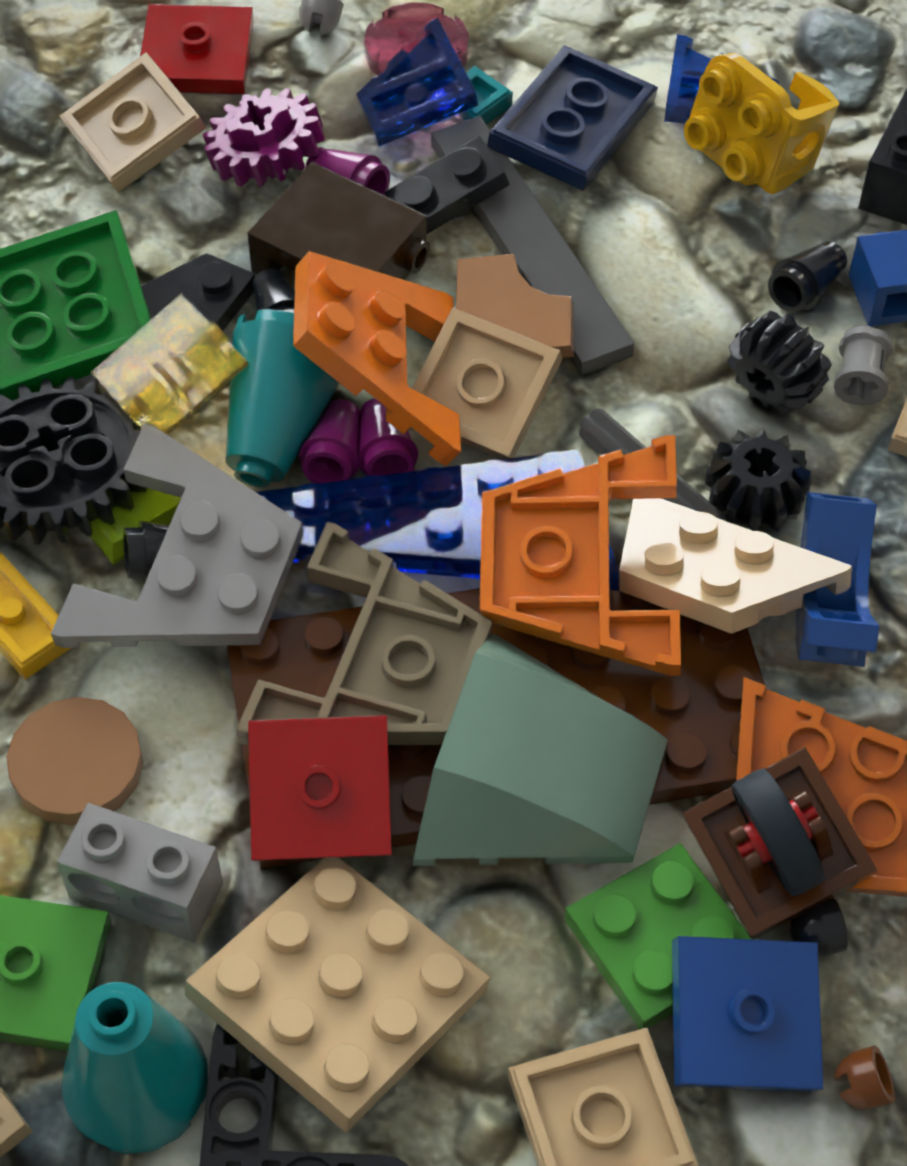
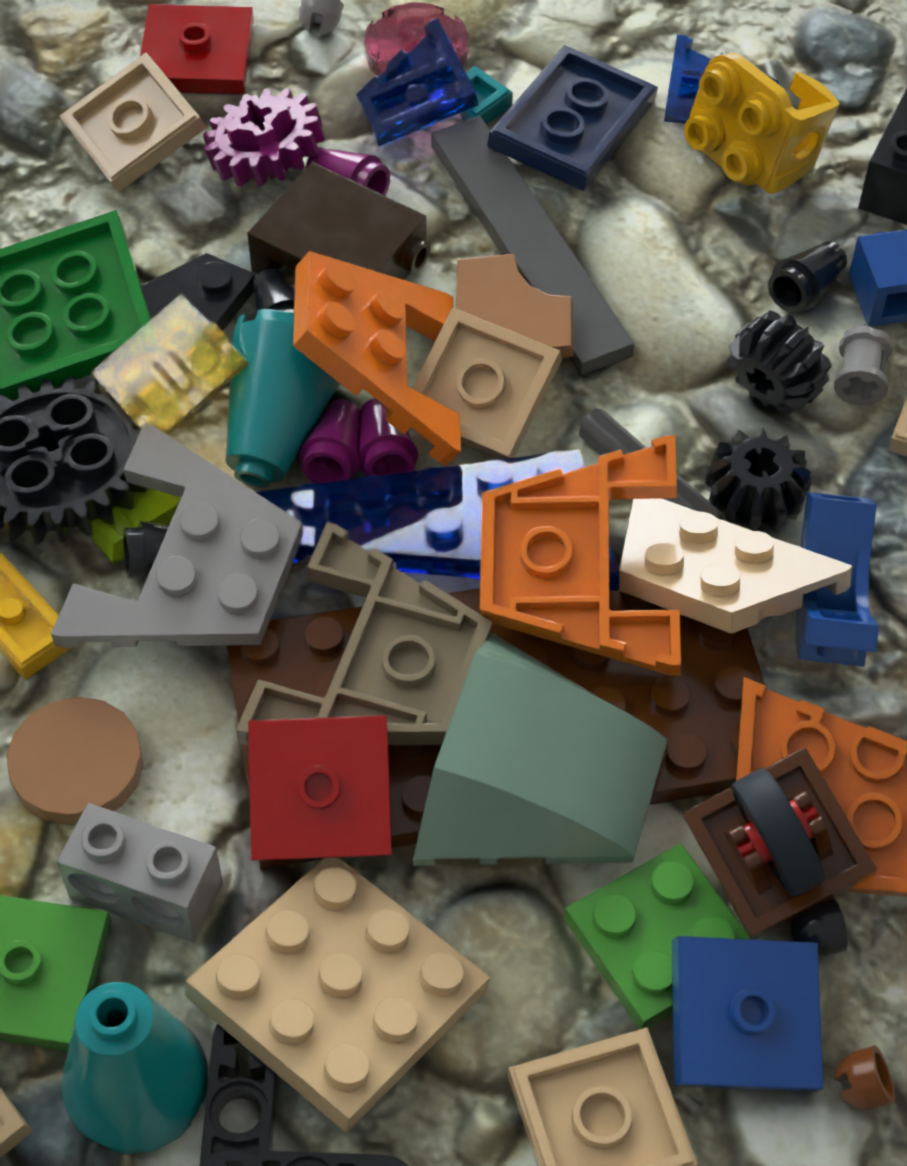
black plate [384,135,510,234] -> none

